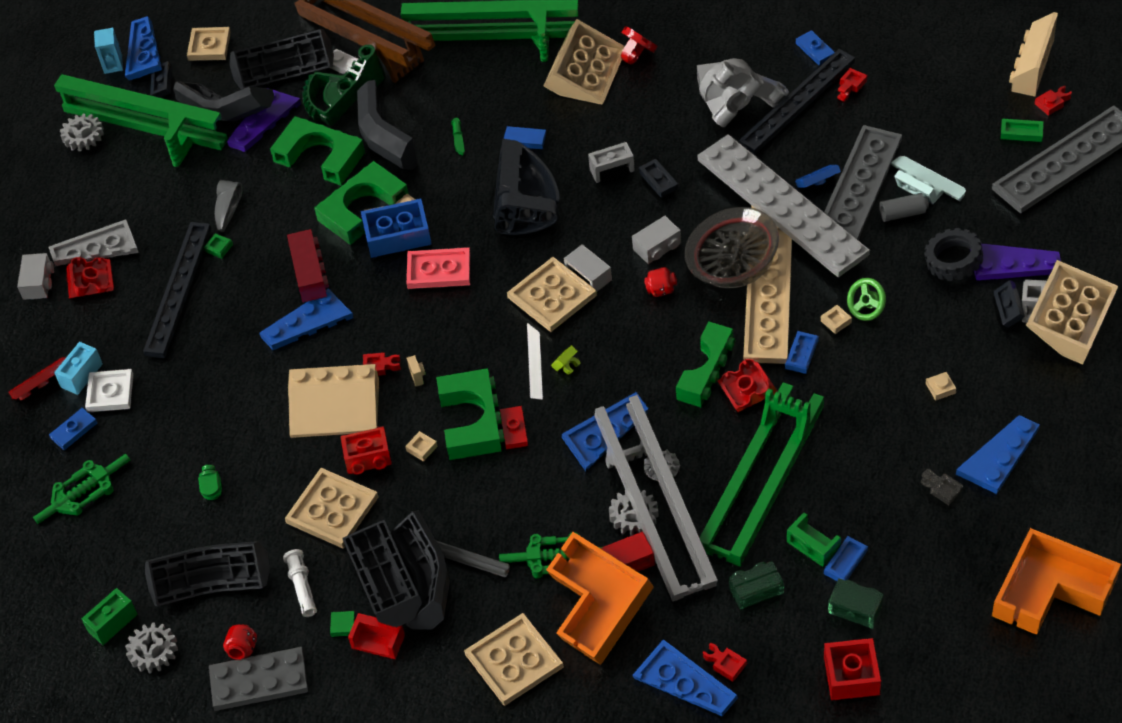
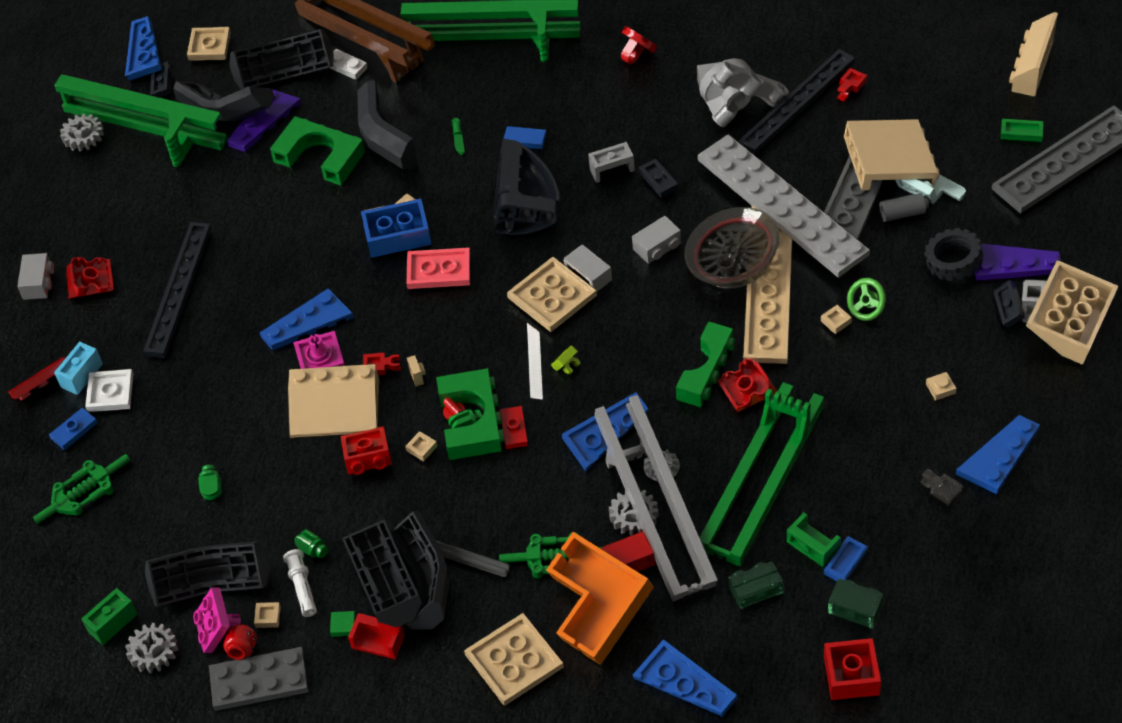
light grey wing [49,220,139,266] -> none
medium azure panel [94,28,123,74] -> none
green tile [204,233,233,259] -> none
dark grey piece [215,180,243,232] -> none
tan plate [285,468,378,548] -> none
dark red brick [287,229,329,302] -> none
dark green arm [302,44,386,126] -> none
green arch [315,161,409,245] -> none
tan slope [544,19,625,105] -> none
red head [645,267,677,297] -> none
red plate [703,643,747,682] -> none
blue plate [785,331,819,374] -> none
blue plate [795,165,841,188] -> none
blue plate [796,30,835,66] -> none
orange piece [992,528,1121,635] -> none
red plate [1035,86,1072,116] -> none
none -> dark pink plate [193,587,241,653]
none -> tan plate [254,602,281,628]
none -> dark pink plate [293,331,345,369]
none -> green arm [294,529,329,558]
none -> red plate [443,397,465,420]
none -> green arm [448,409,482,428]
none -> tan panel [844,120,939,190]

